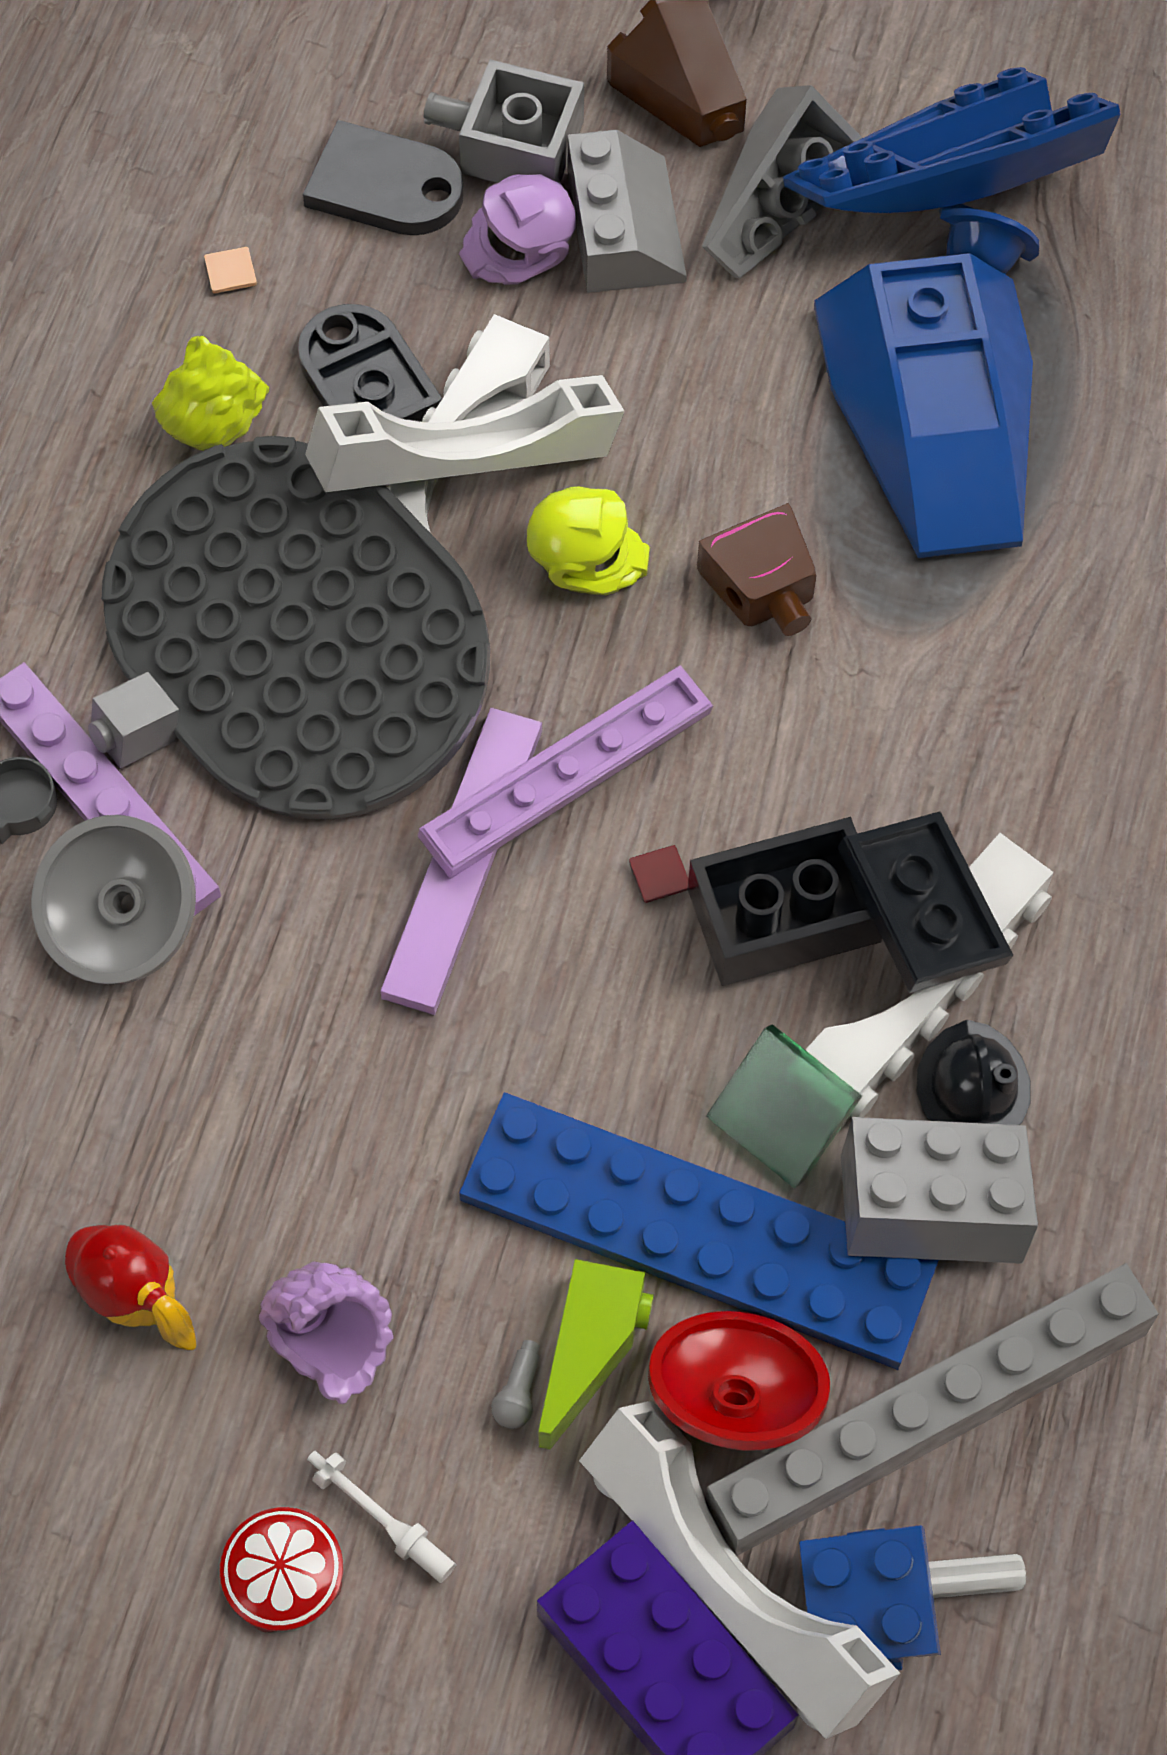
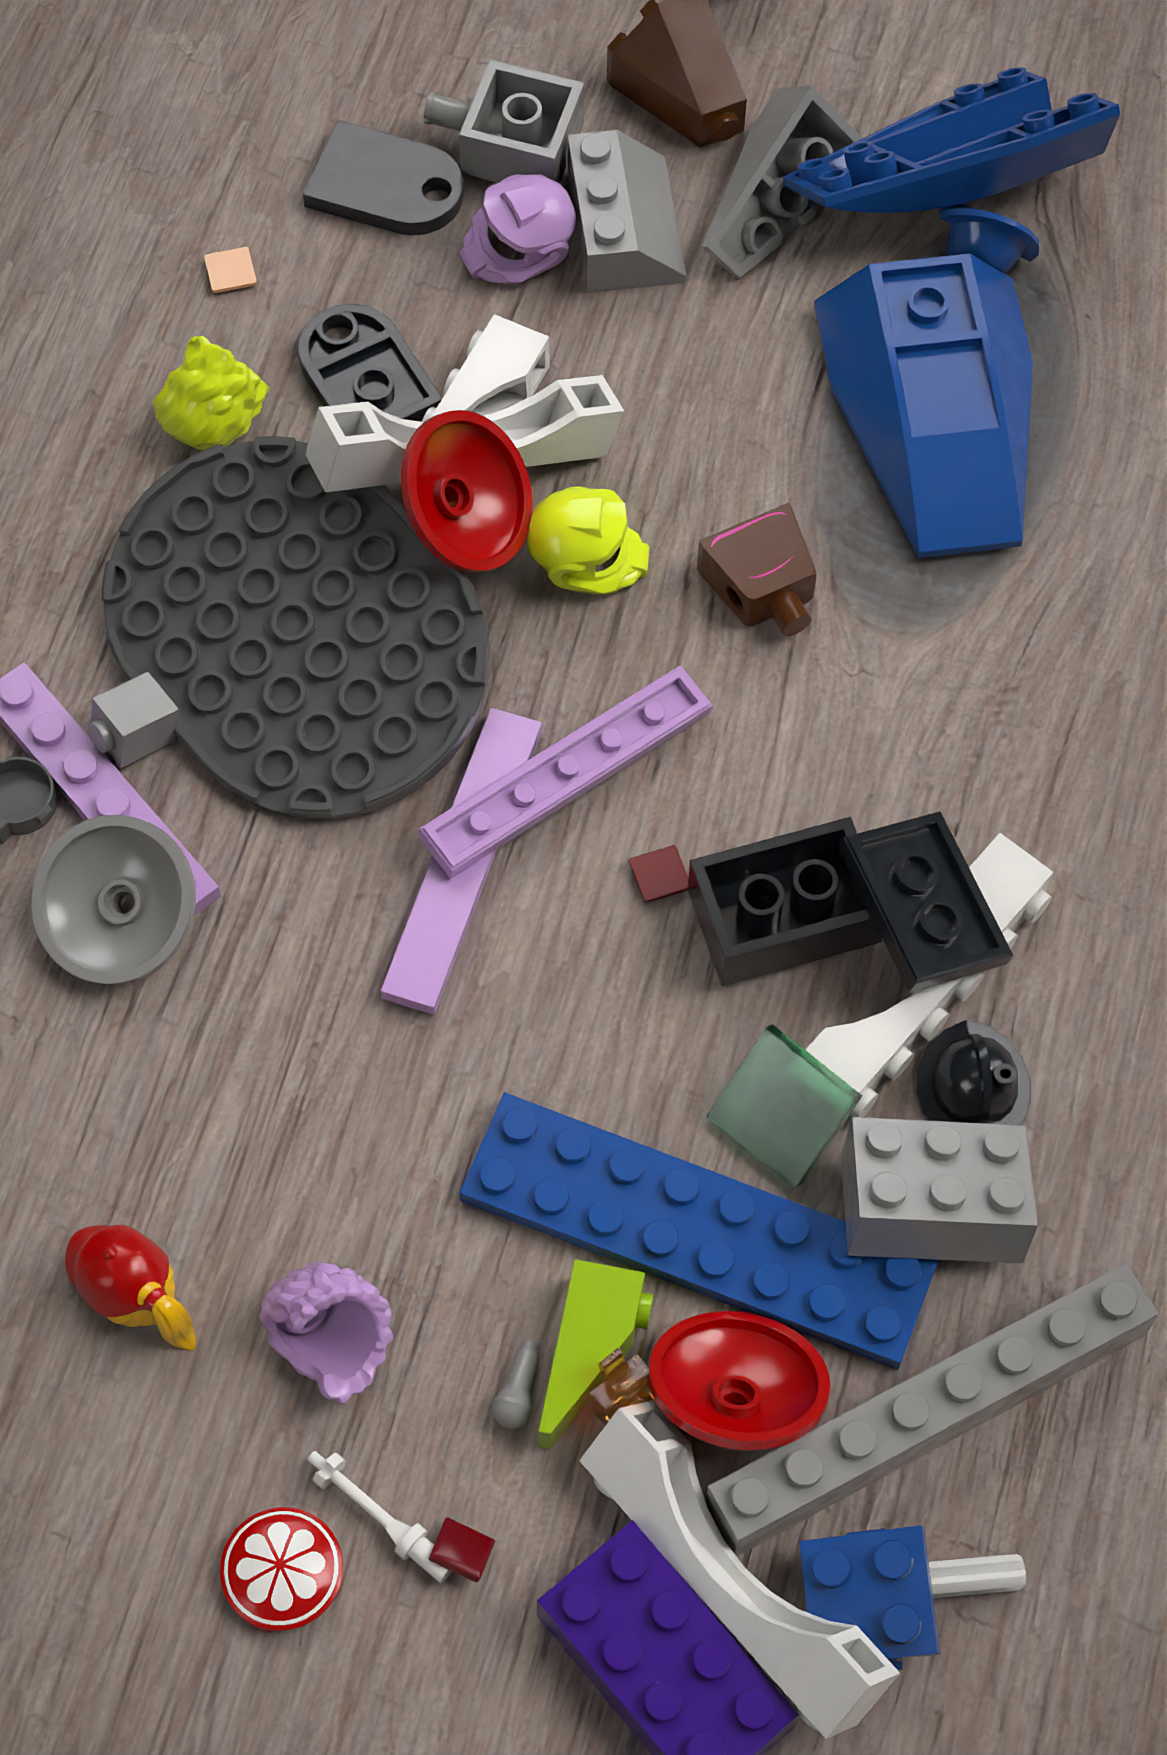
none -> red dish [401,410,533,573]
none -> dark red piece [428,1517,495,1583]
none -> clear orange plate [590,1348,653,1426]

